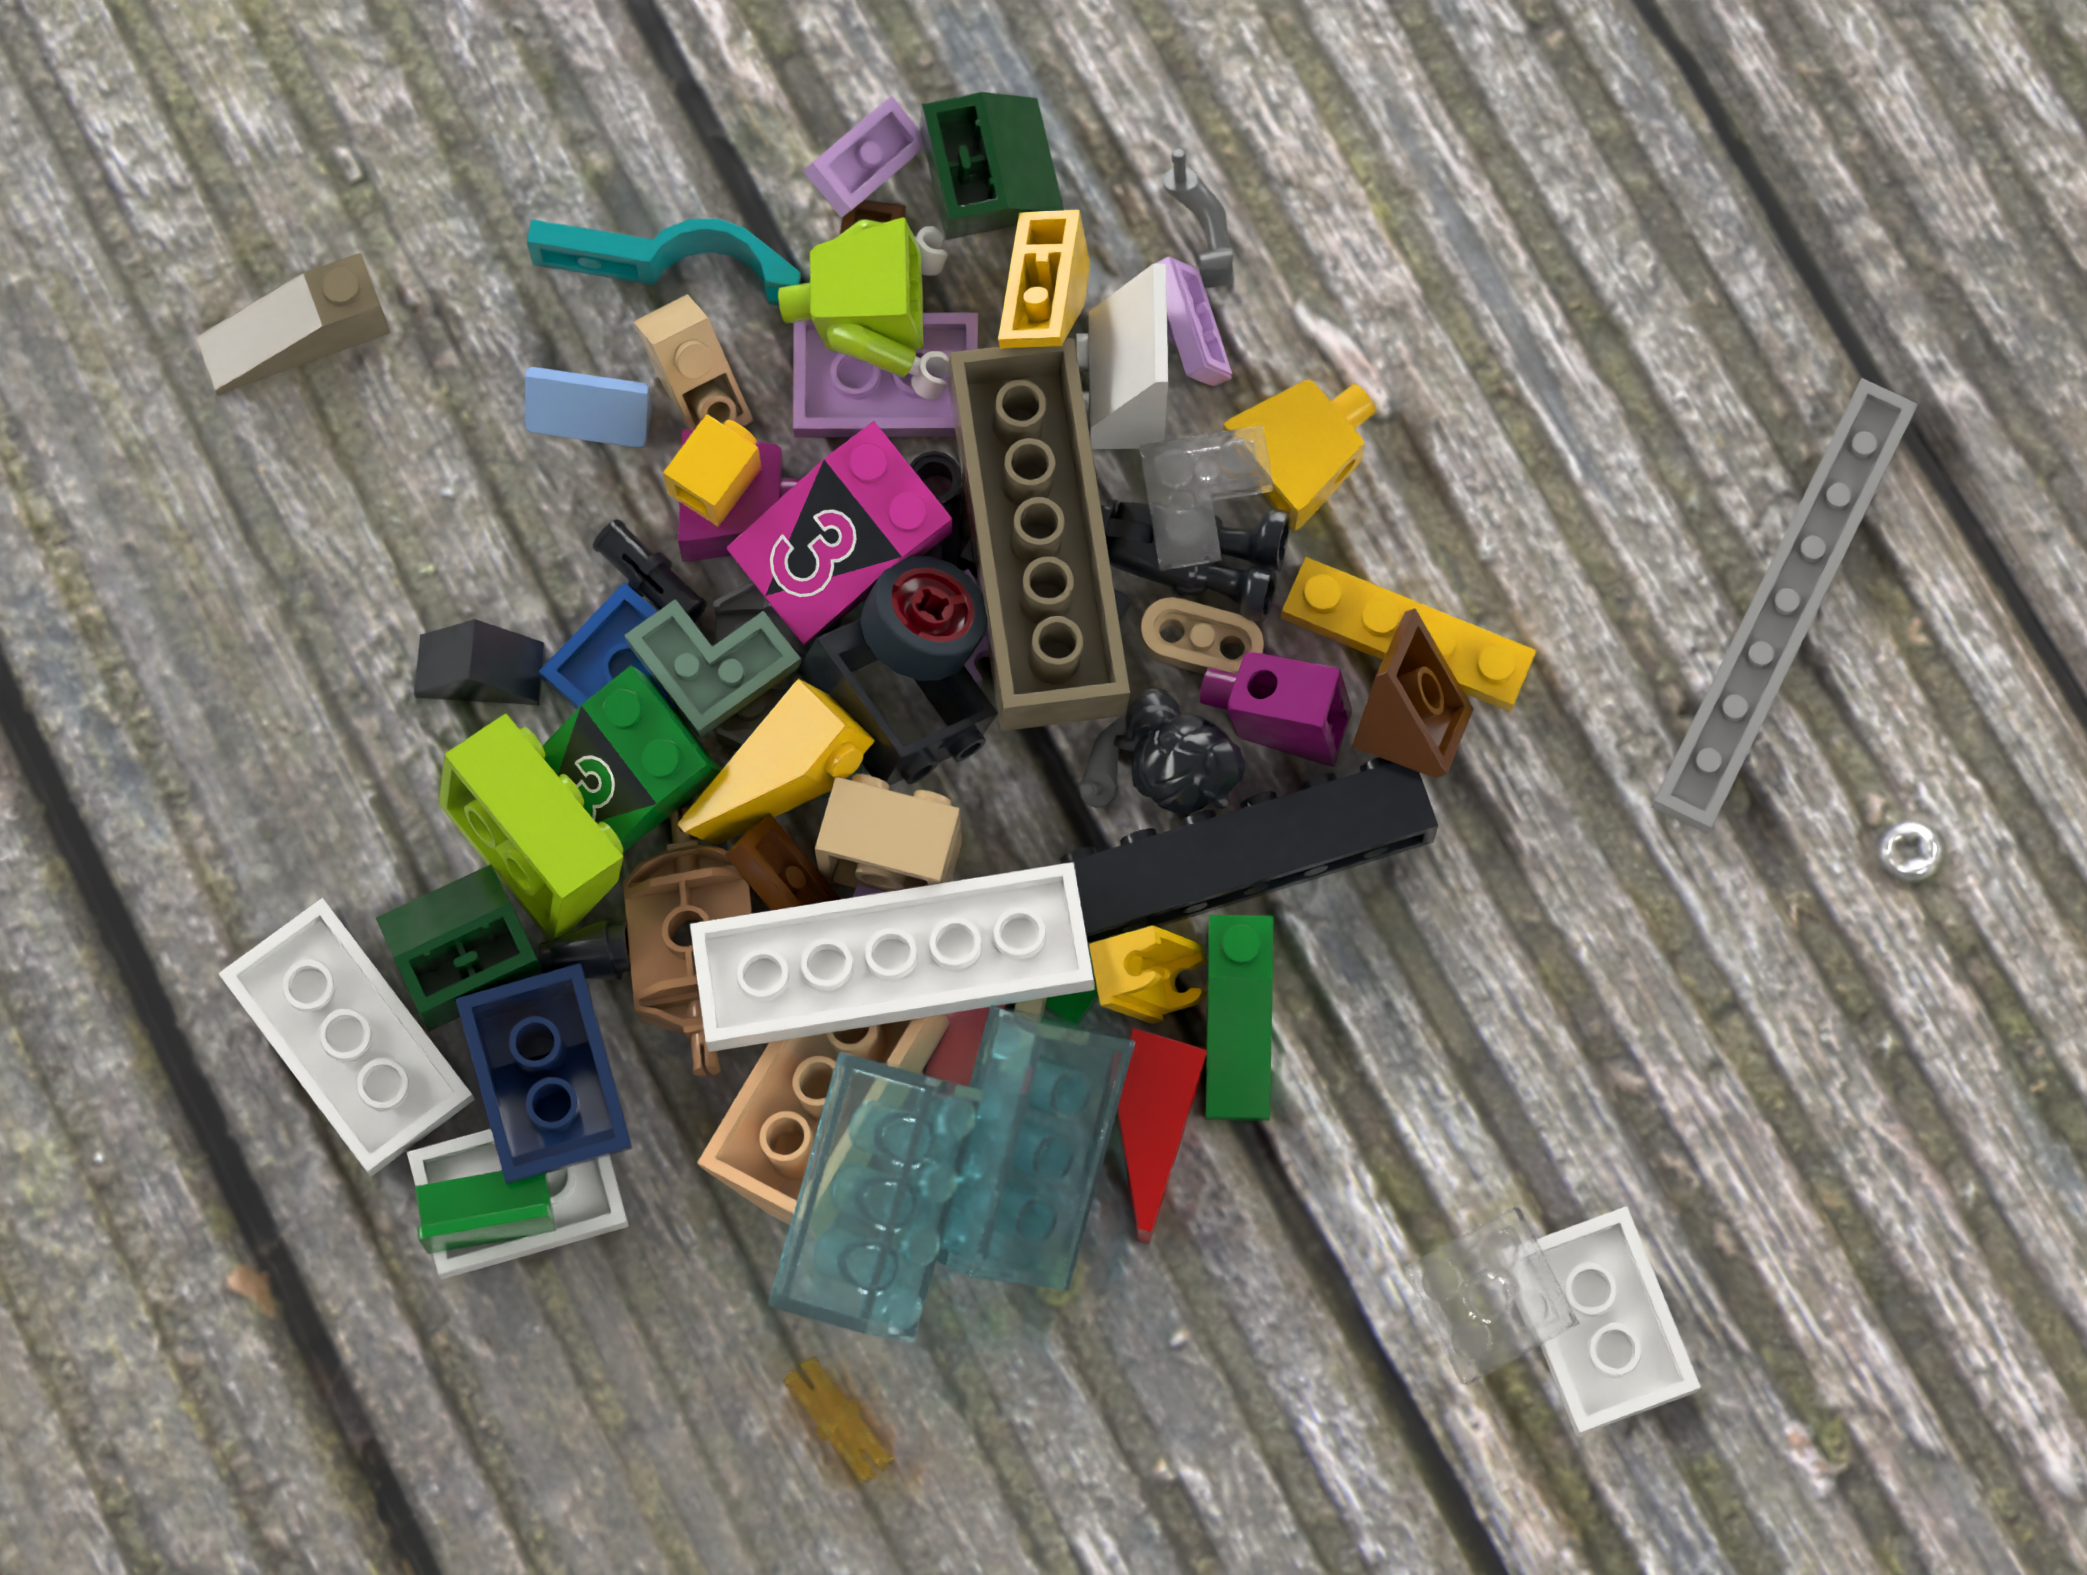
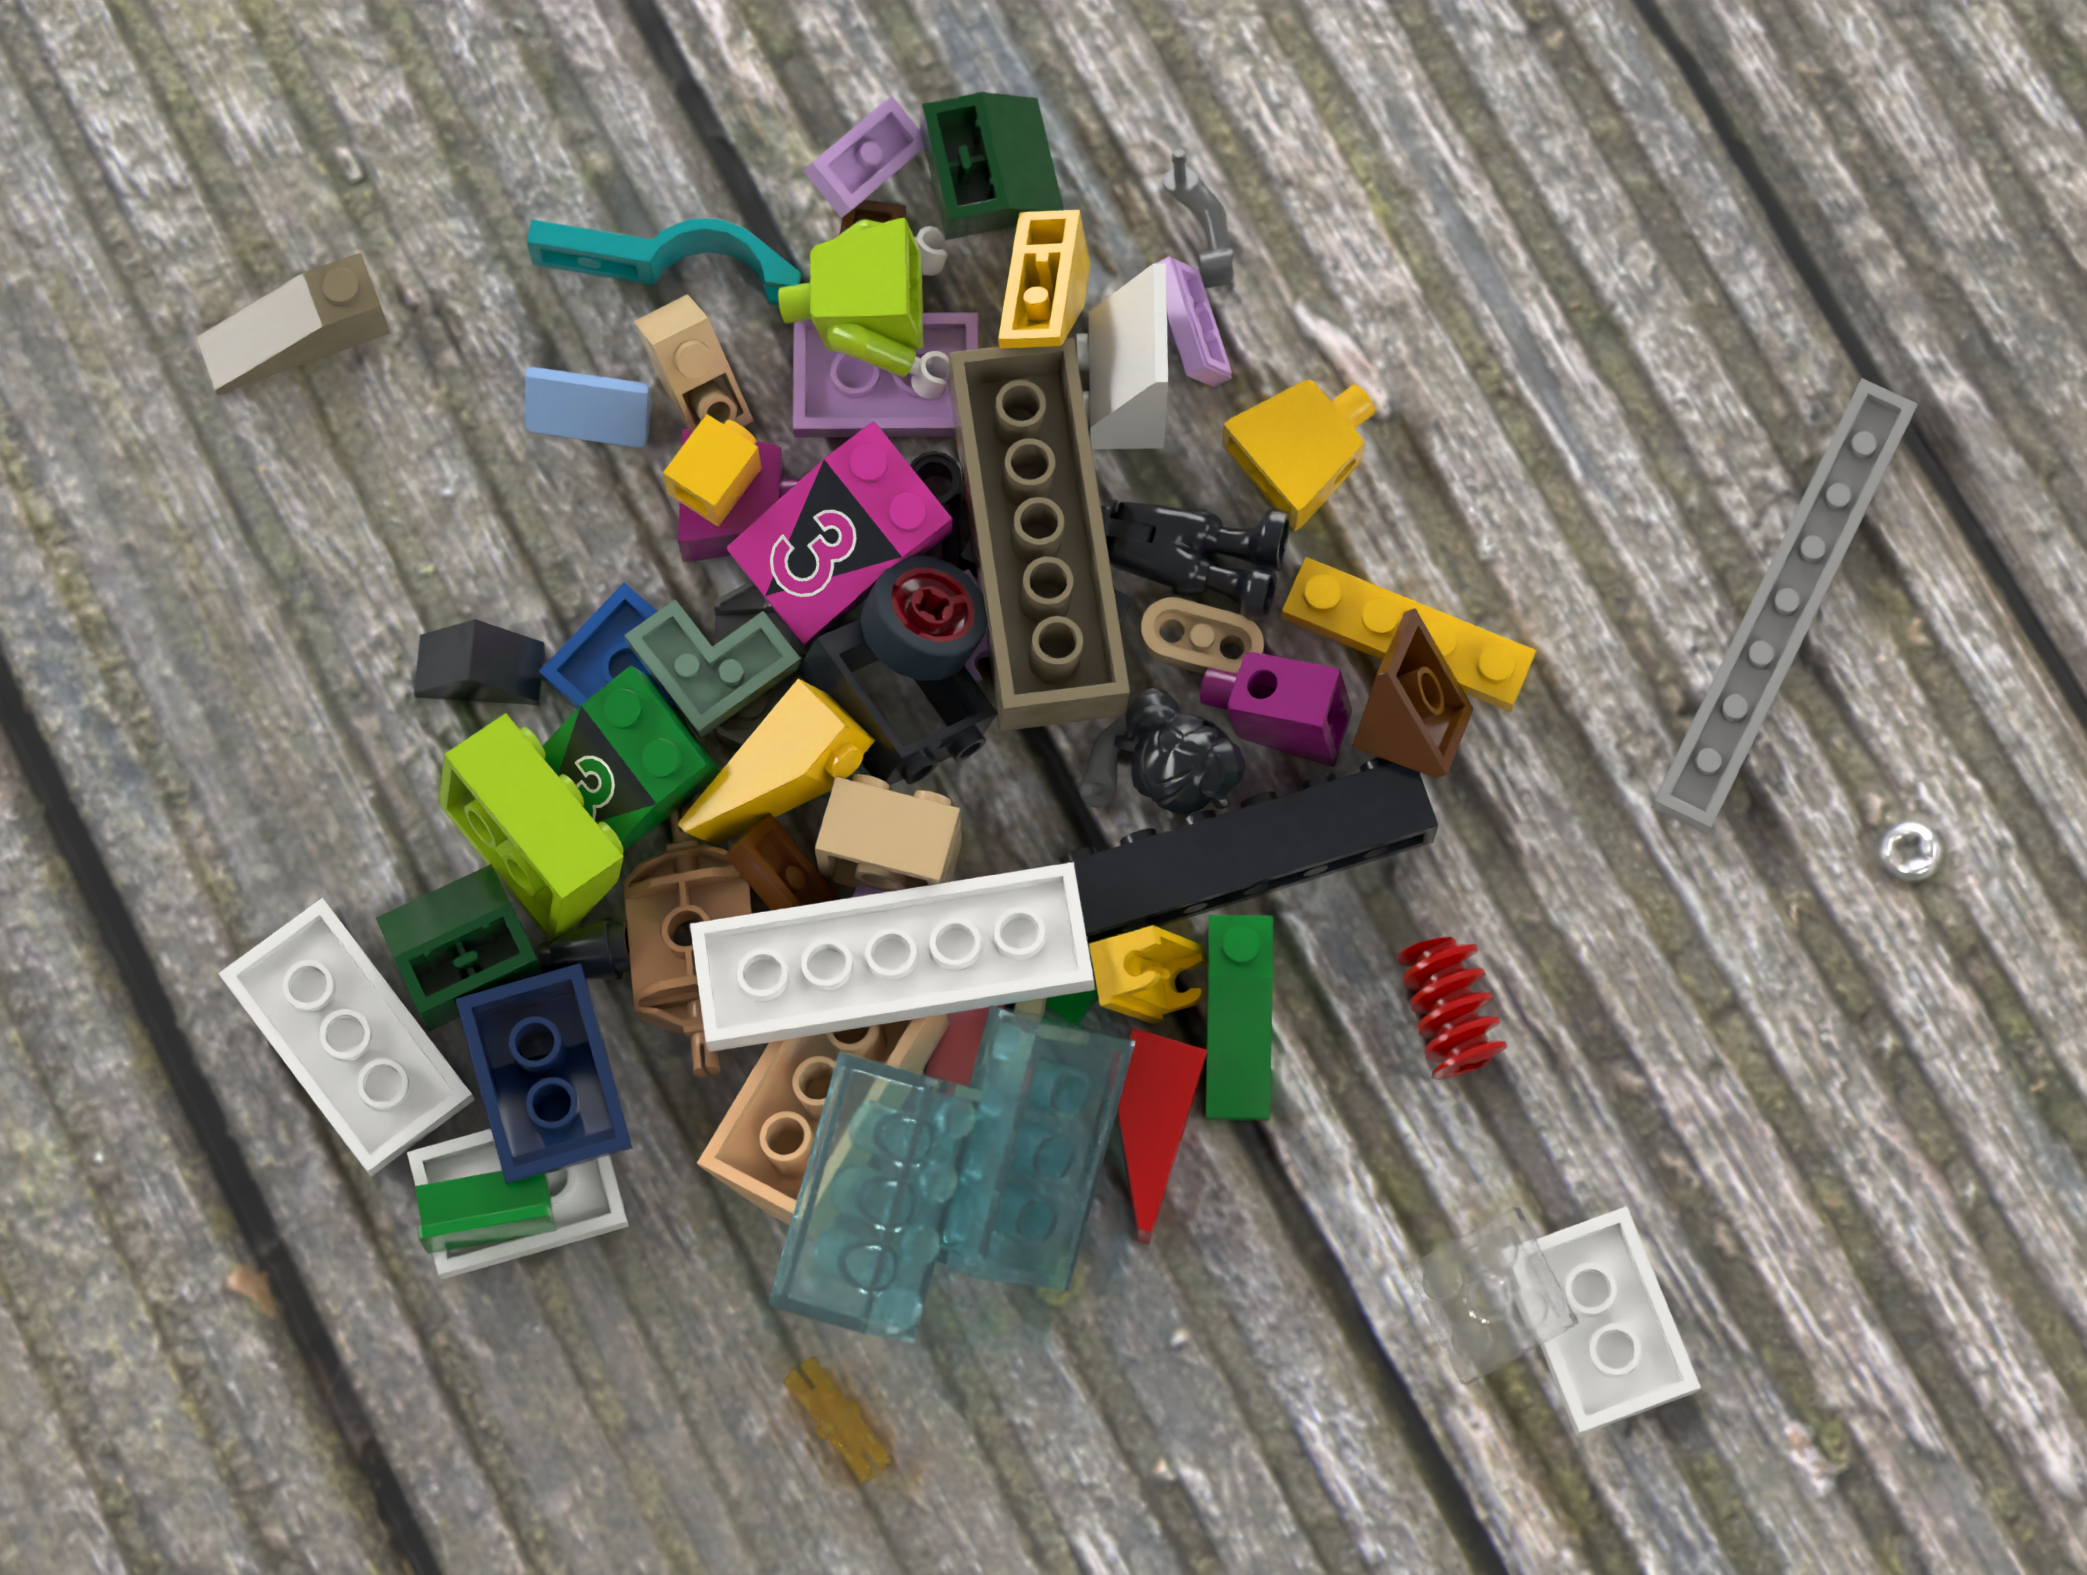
black pin [593,519,707,623] -> none
clear plate [1140,425,1274,571] -> none
none -> red piece [1396,937,1508,1080]

